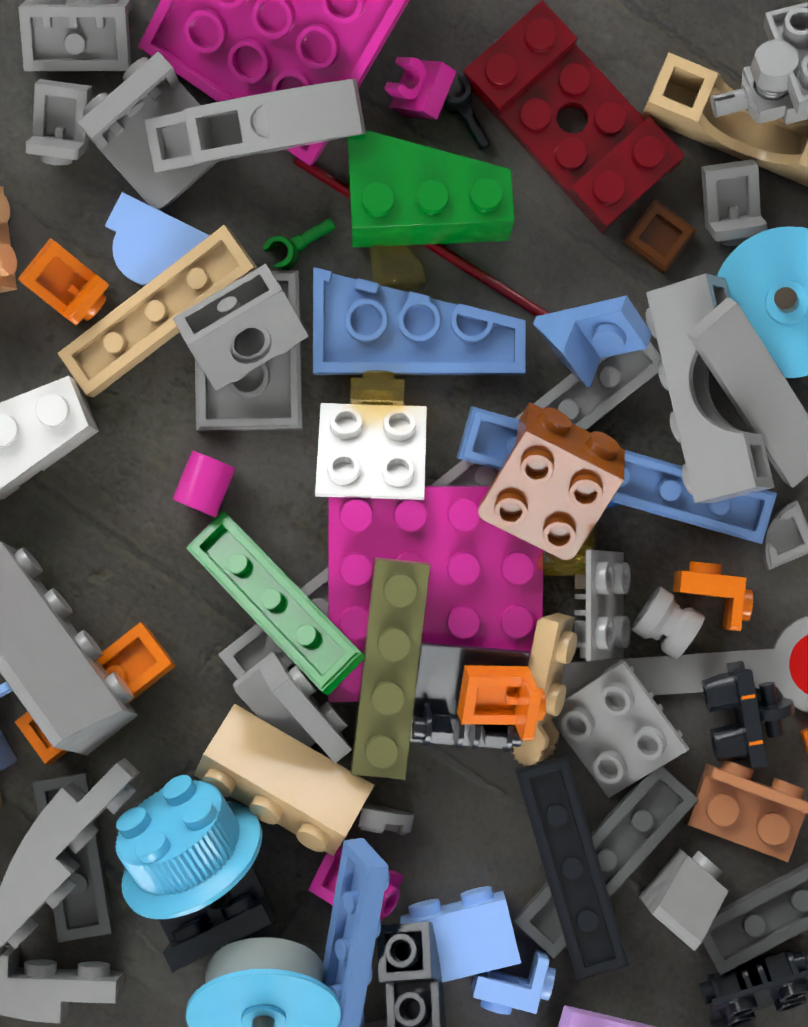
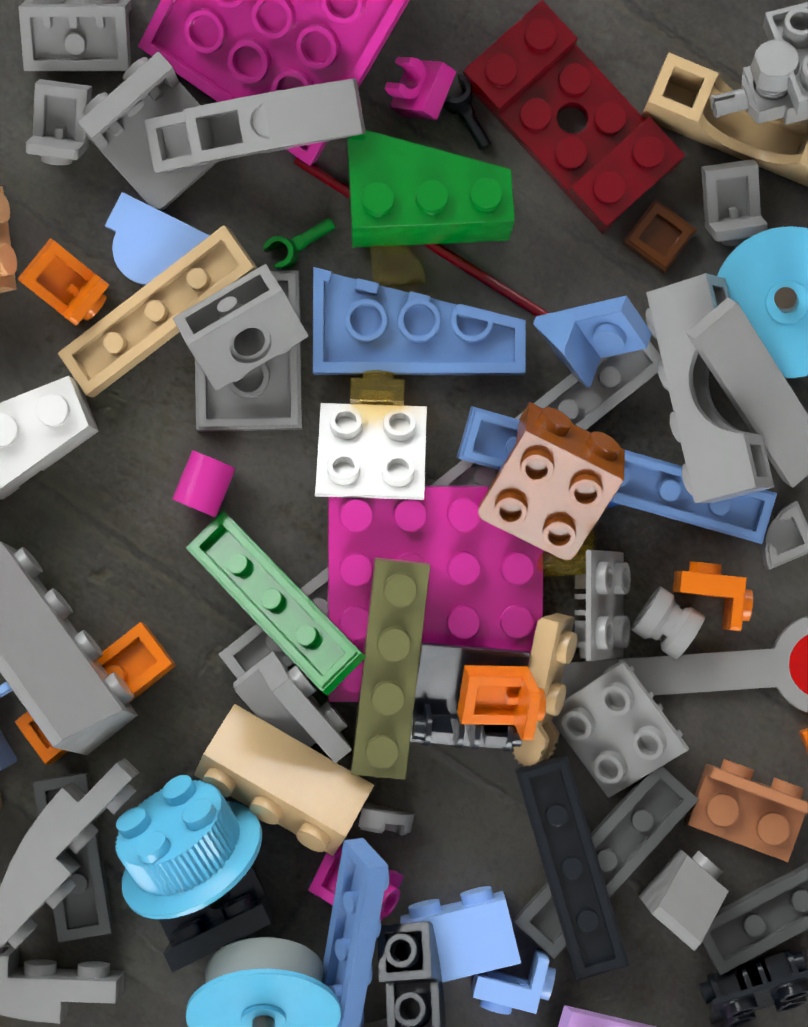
black hips [701,661,795,768] -> none

